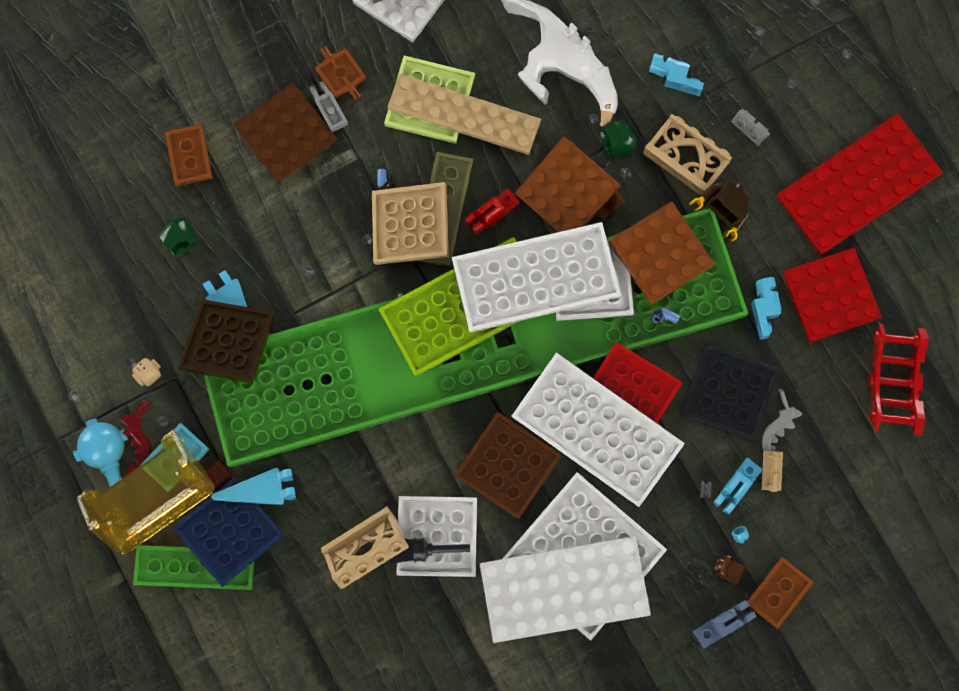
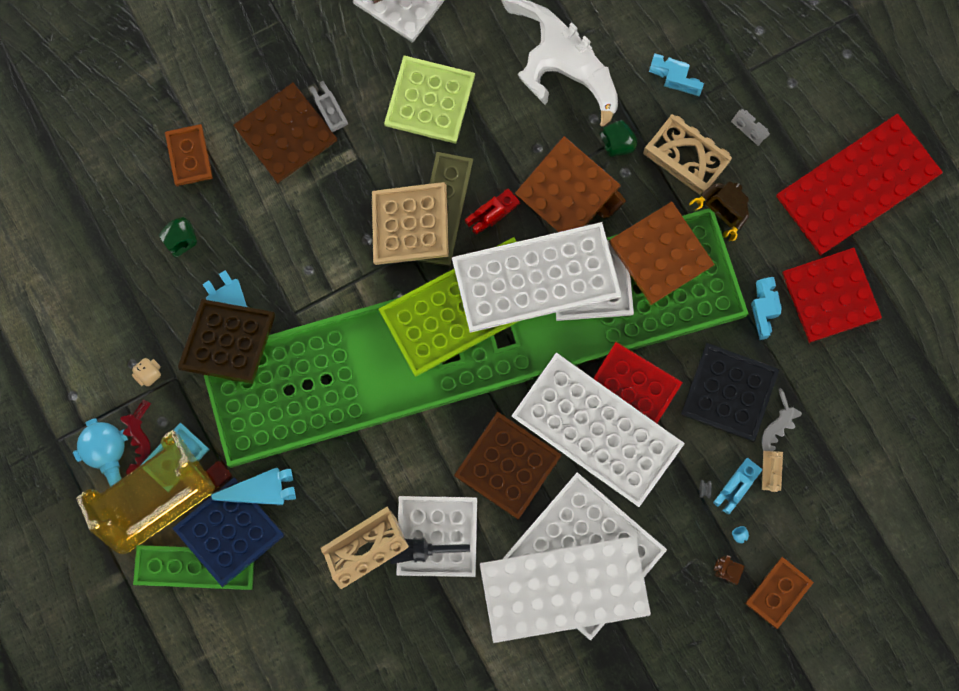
dark orange plate [315,46,366,100] -> none
medium blue arm [377,169,396,190] -> none
tan plate [388,74,541,155] -> none
arm [651,308,680,324] -> none
sand blue plate [692,600,756,649] -> none
red fence [868,324,929,436] -> none

